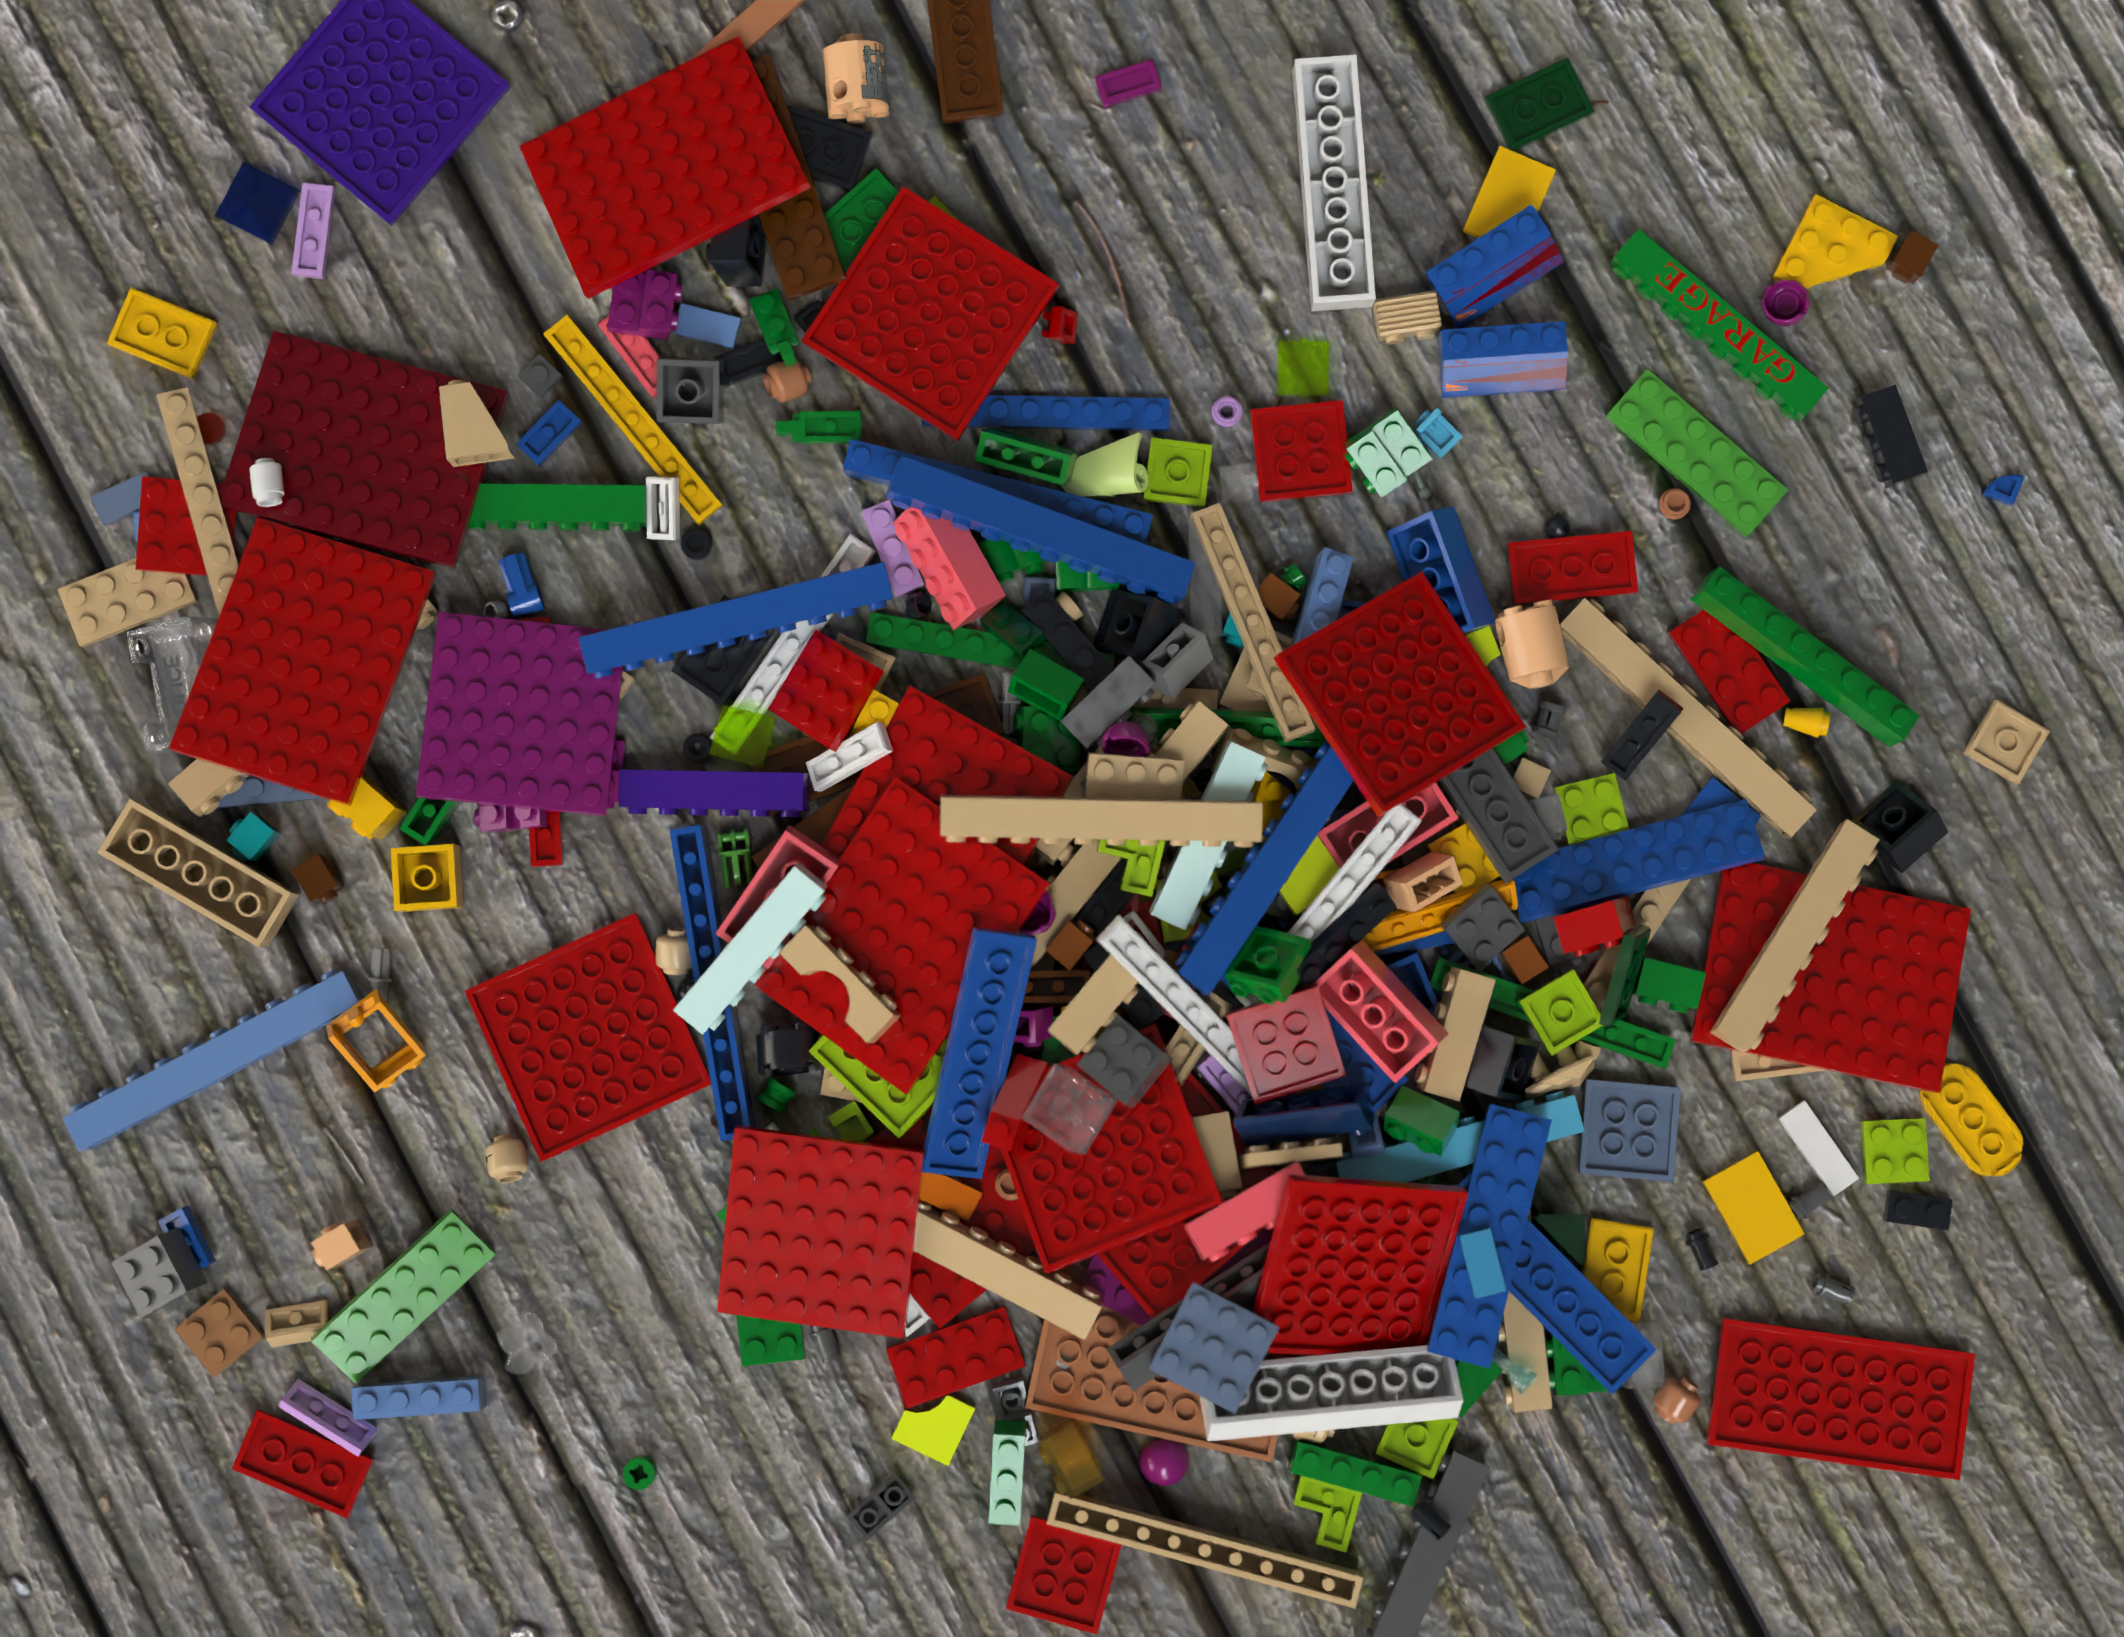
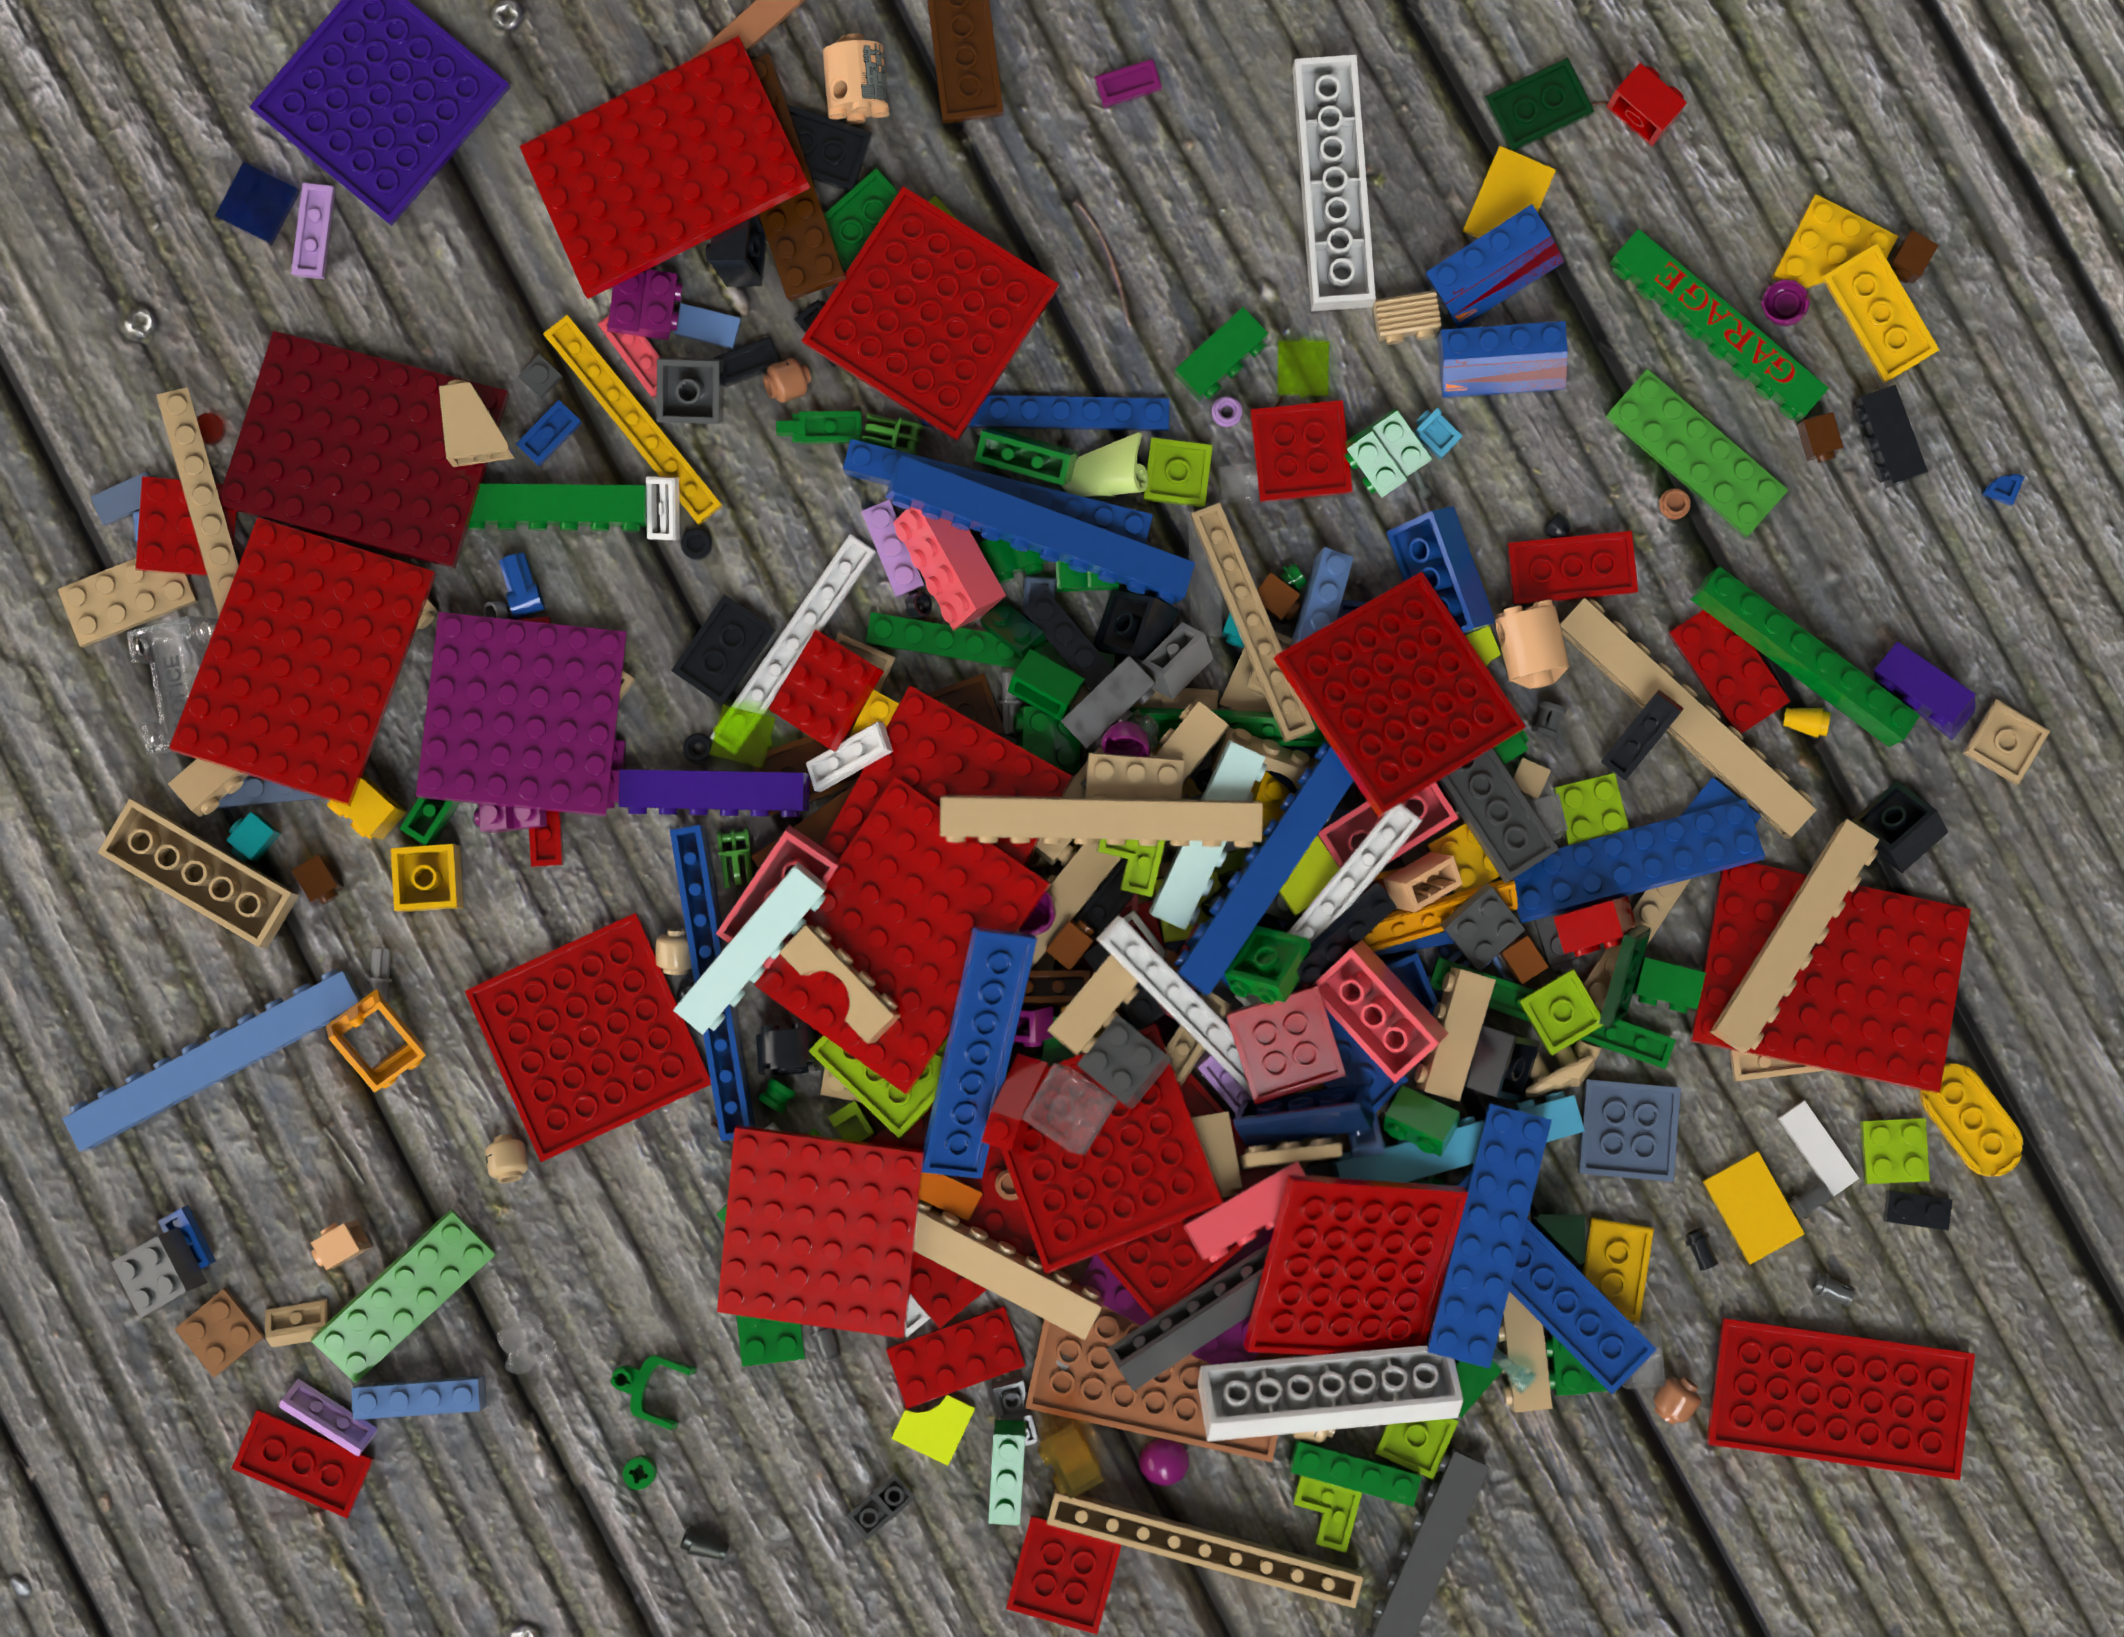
yellow tile [106,287,218,380] -> none
white brick [249,458,285,507] -> none
blue brick [578,562,893,679] -> none
green hinge [749,288,799,367] -> none
red tile [1041,306,1078,344] -> none
tan tile [1054,592,1083,623] -> none
sand blue plate [1149,1282,1279,1414] -> none
black pin [1409,1500,1451,1541] -> none
dark azure tile [1458,1228,1506,1299] -> none
none -> green piece [611,1355,697,1430]
none -> pearl dark grey cone [680,1524,730,1561]
none -> bright green arm [861,413,924,455]
none -> green brick [1174,307,1269,402]
none -> red brick [1606,63,1687,147]
none -> reddish brown brick [1797,412,1844,463]
none -> yellow plate [1821,243,1940,383]
none -> dark purple wedge [1874,641,1975,741]

